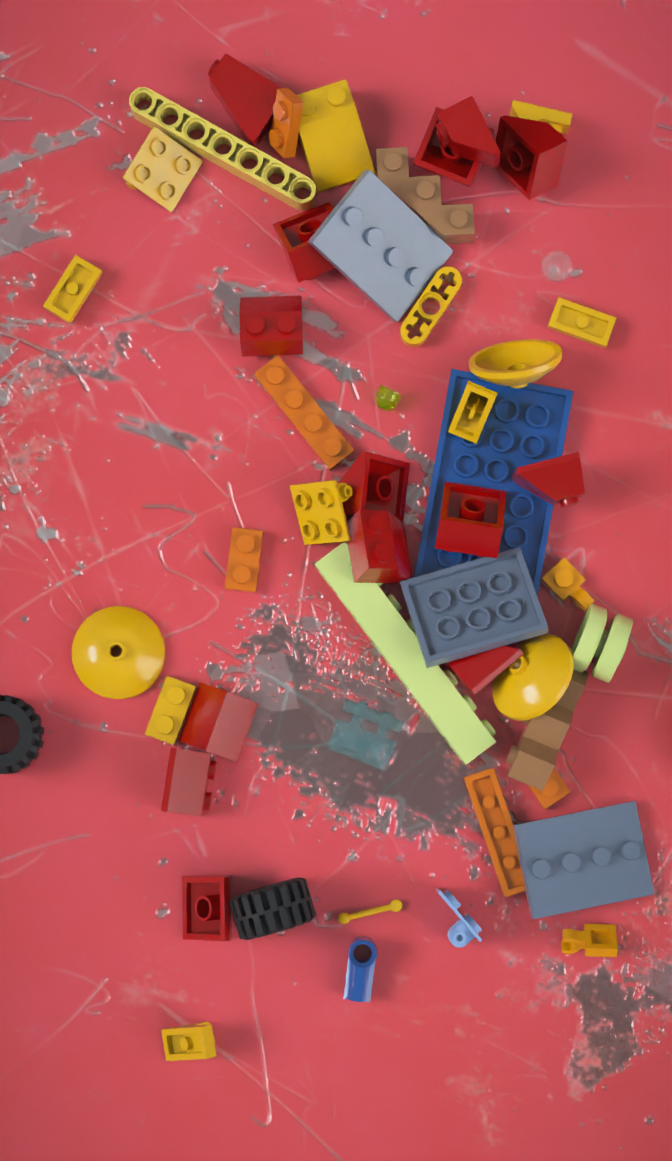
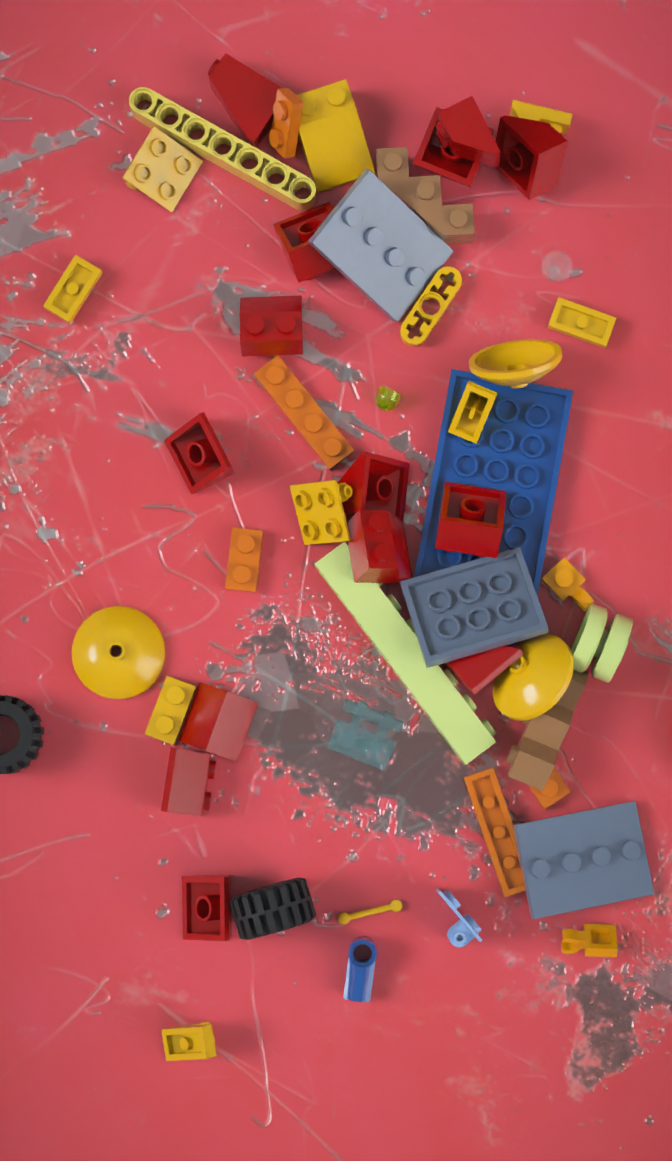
red slope [512,452,585,508] -> none
none -> red slope [164,412,234,494]

